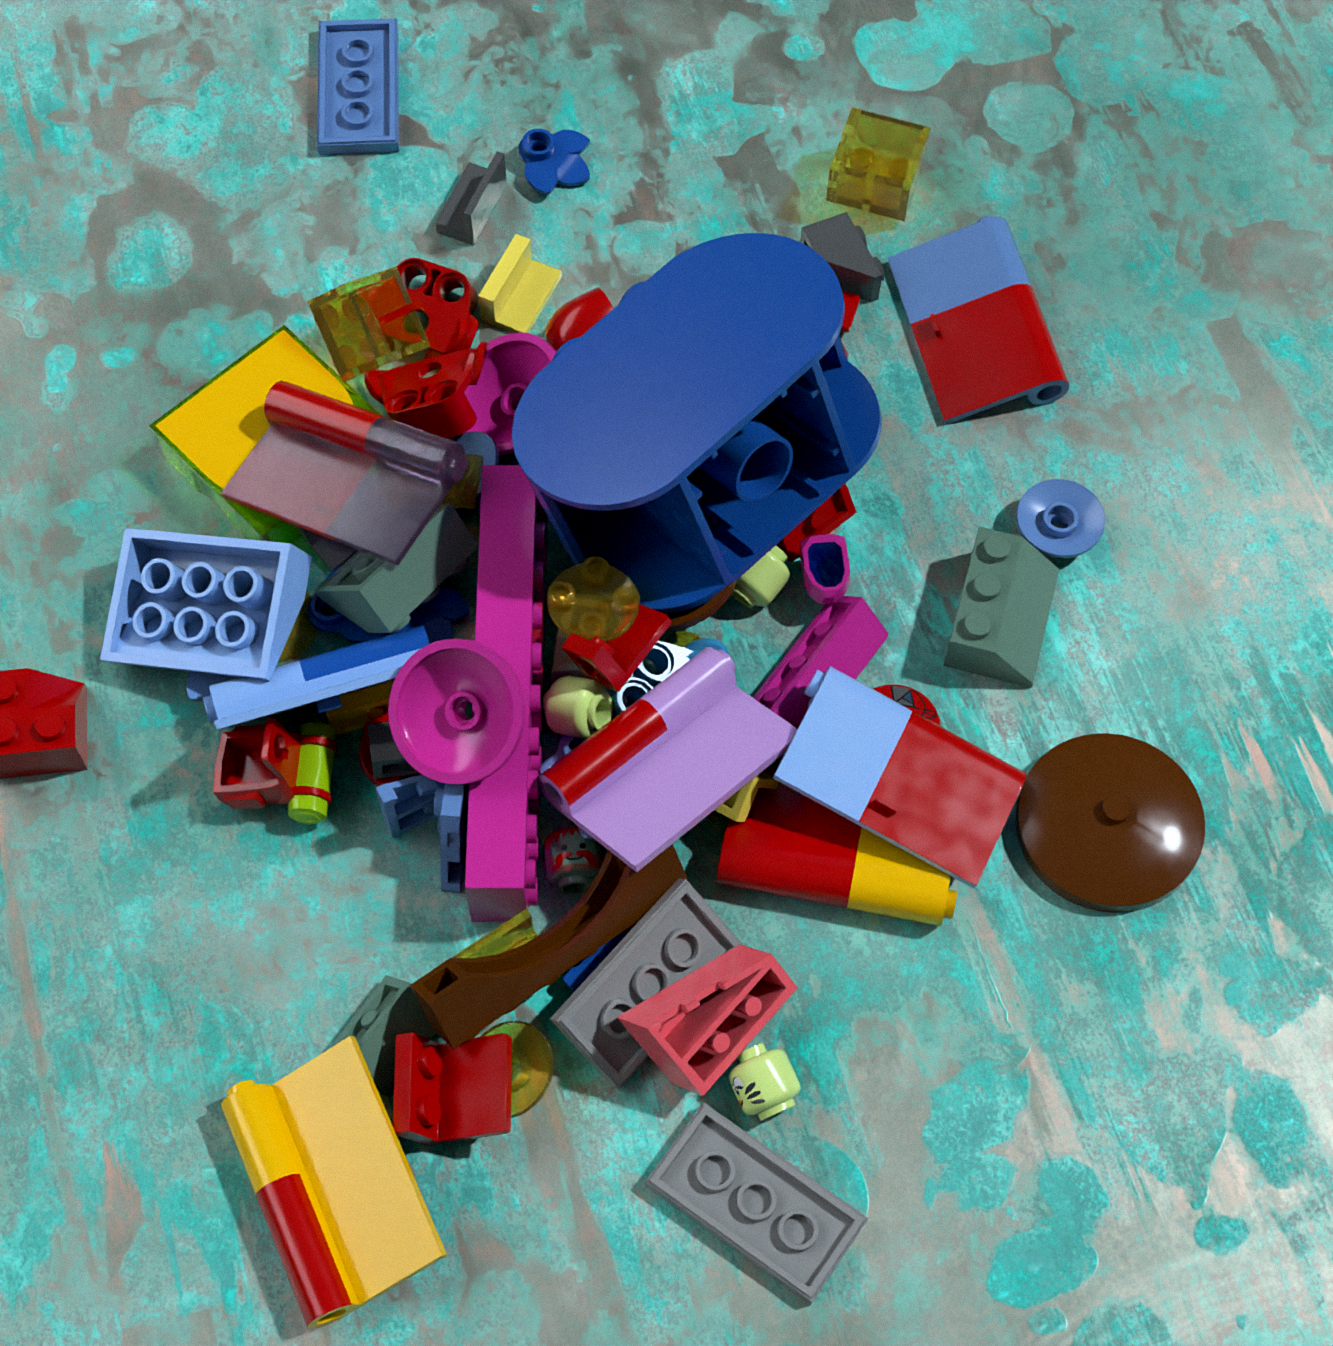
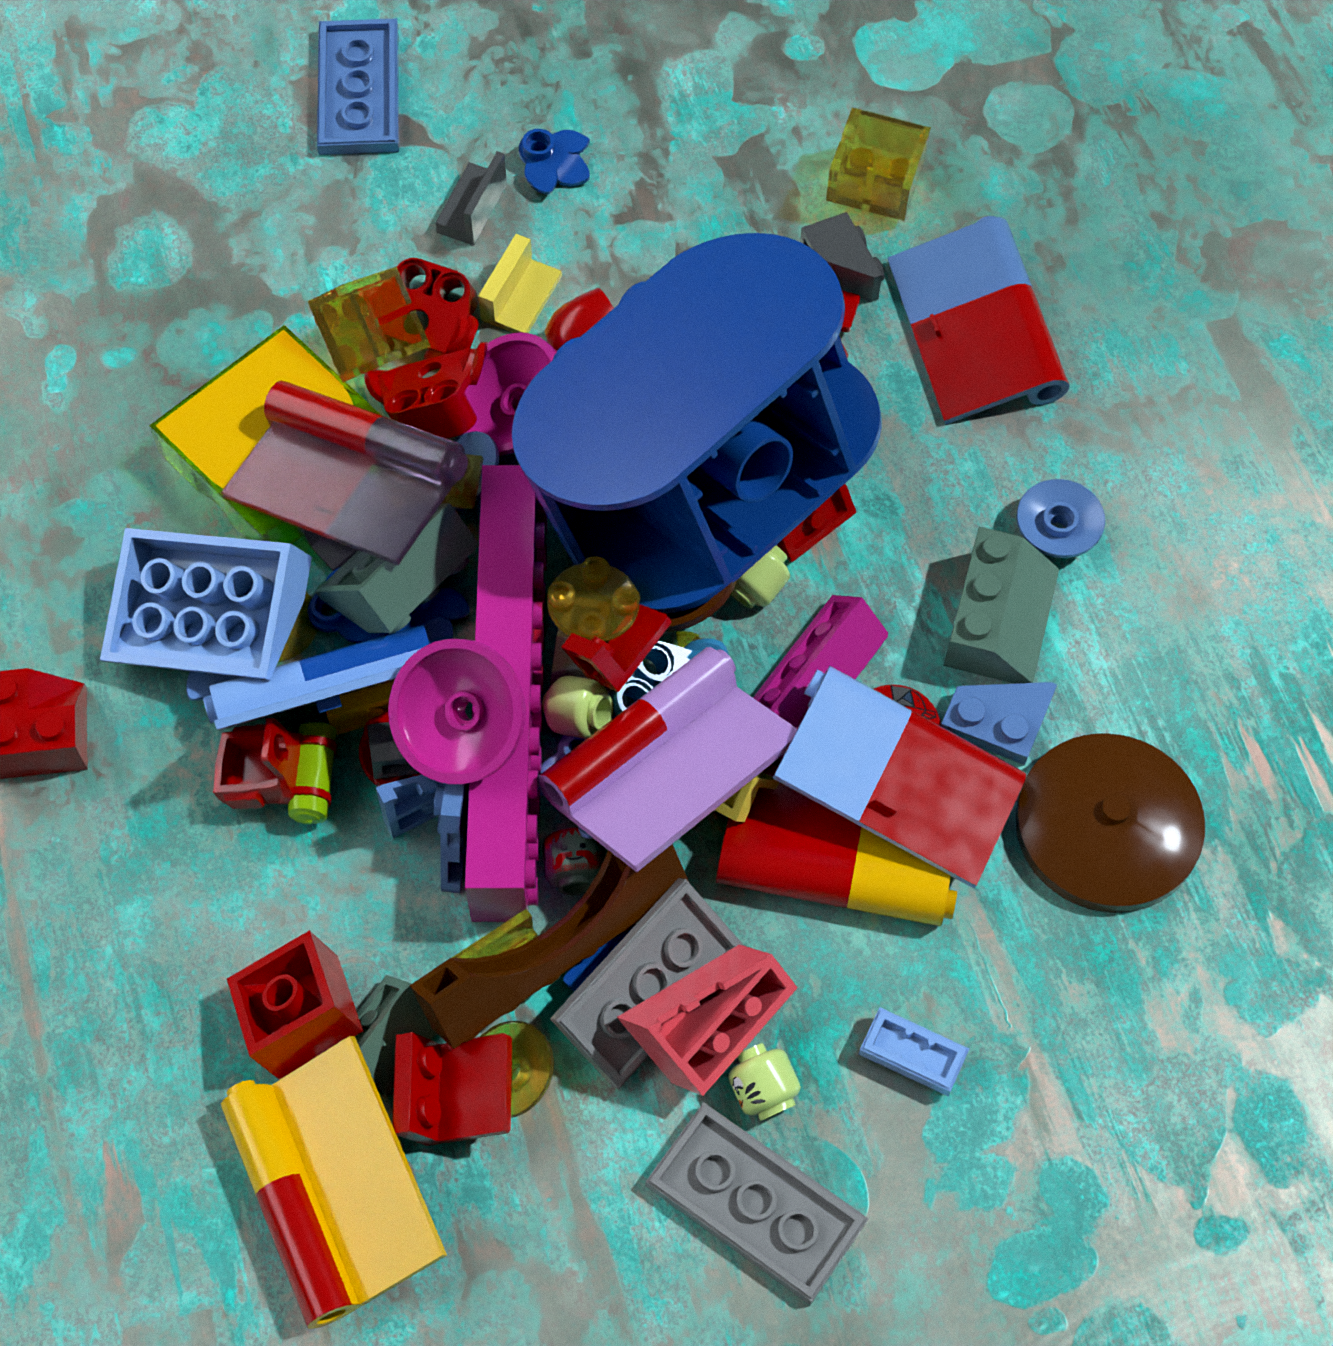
rock [799,534,850,604] -> none
none -> red slope [227,930,363,1080]
none -> light blue plate [858,1007,969,1097]
none -> medium blue wing [941,682,1057,765]

